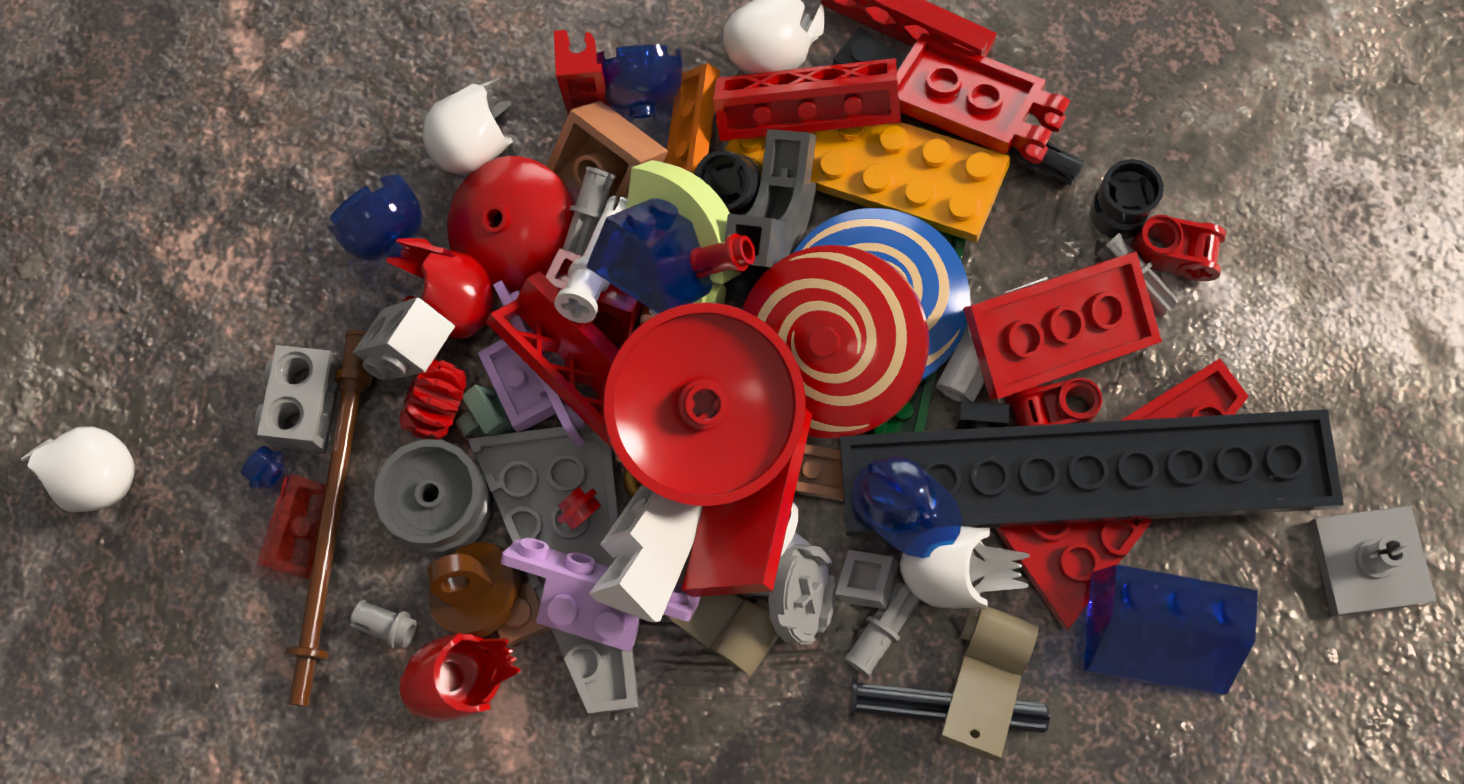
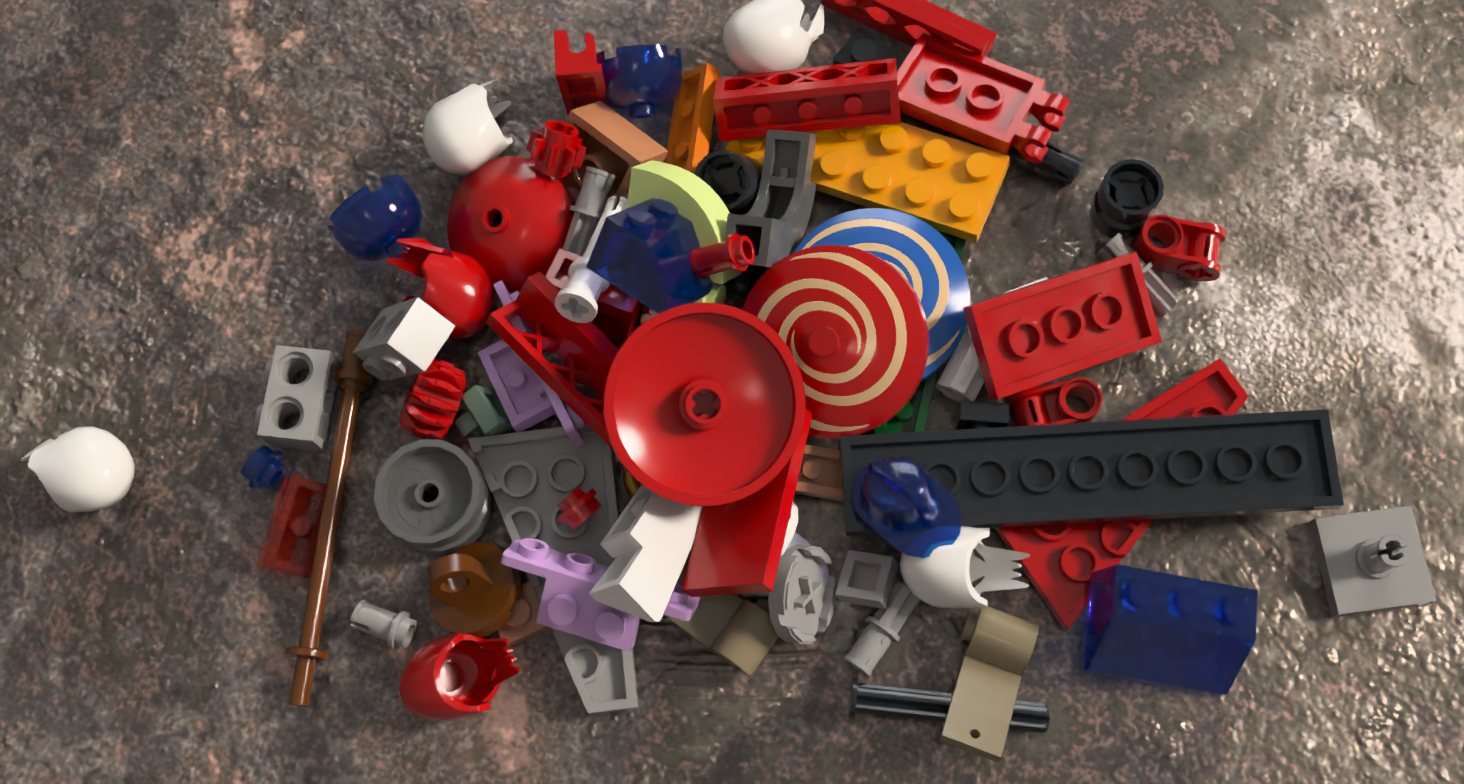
none -> red gear [526,120,587,178]

